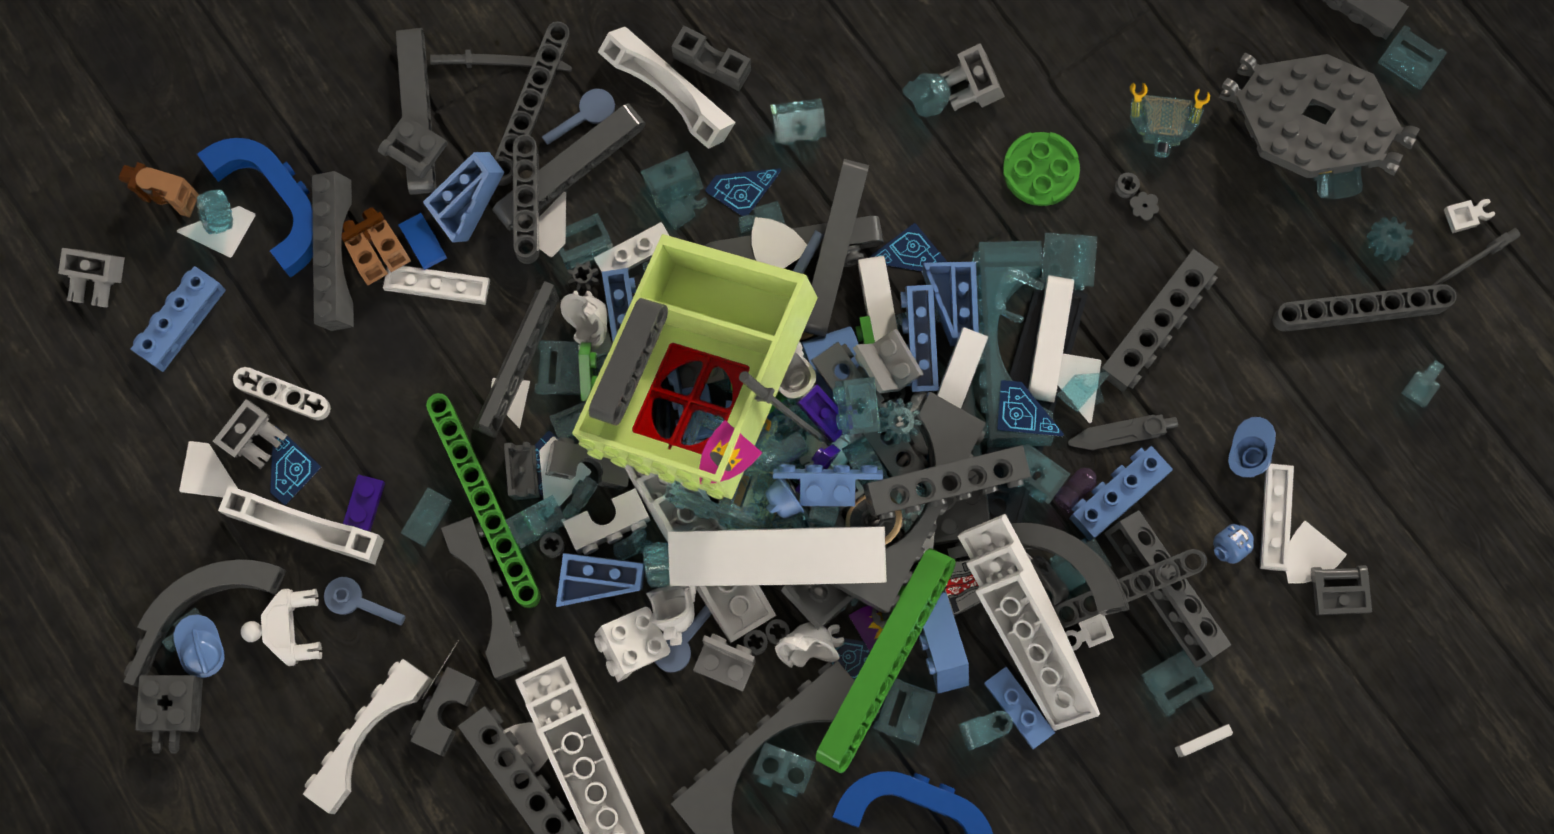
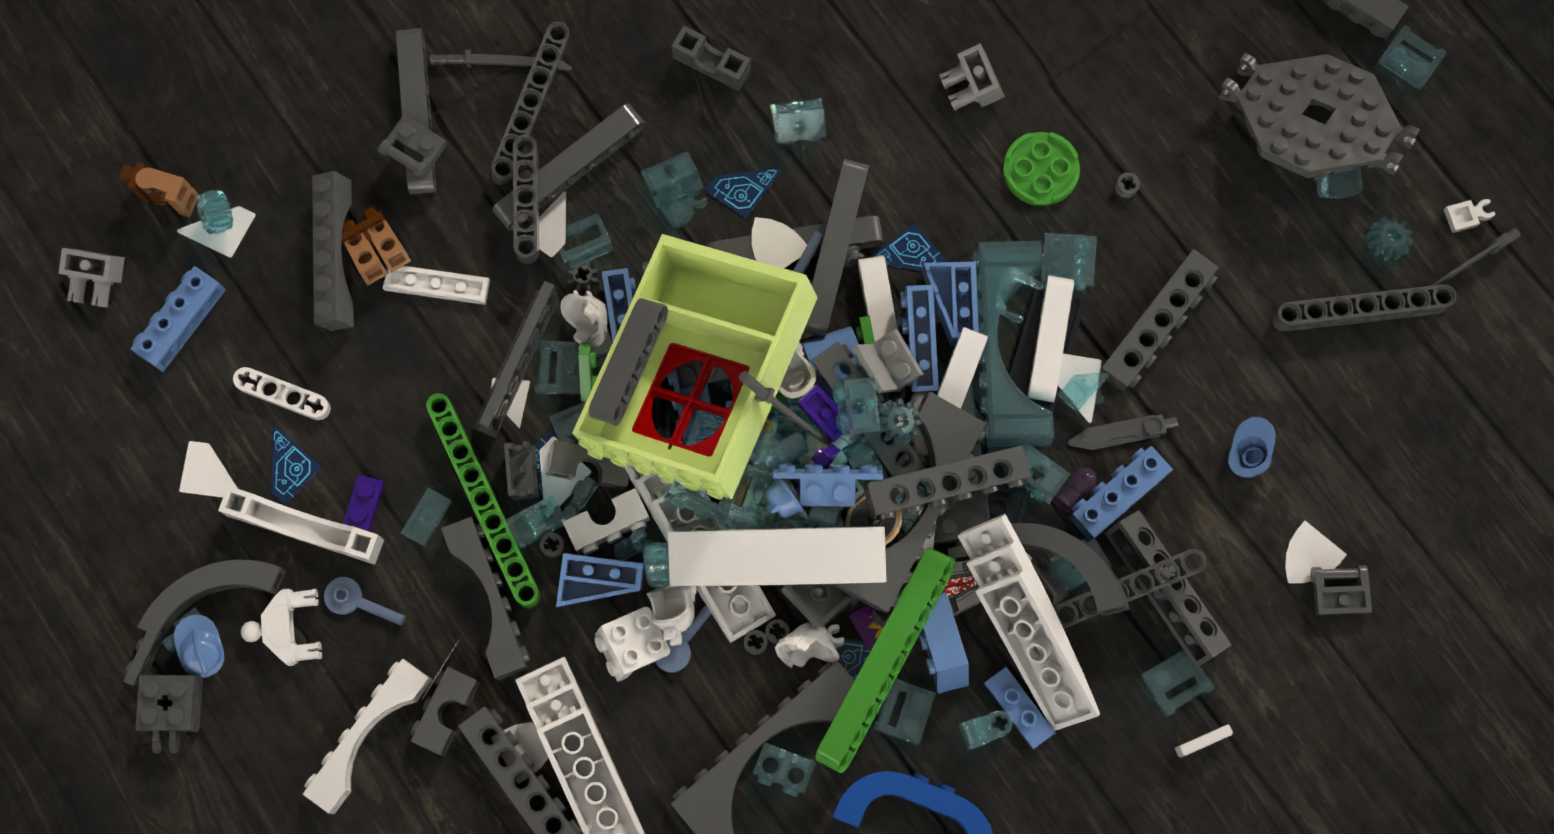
blue arch [197,138,313,278] -> none
light grey brick [213,399,287,470] -> none
blue slope [399,213,447,270] -> none
medium blue wedge [423,152,504,242] -> none
sand blue piece [542,89,615,145] -> none
white plate [594,222,669,273] -> none
white arch [598,27,736,149] -> none
light grey bracket [693,634,756,692] -> none
dark pink sticker [699,420,762,484] -> none
clear light blue plate [738,201,786,232] -> none
clear light blue cap [903,73,951,117] -> none
dark blue sticker [997,380,1064,436] -> none
white plate [1065,614,1114,651] -> none
clear light blue torso [1130,83,1210,157] -> none
dark grey plant [1130,192,1159,221] -> none
medium blue head [1213,524,1254,564] -> none
white tile [1260,464,1294,571] -> none
clear light blue plate [1402,360,1444,408] -> none

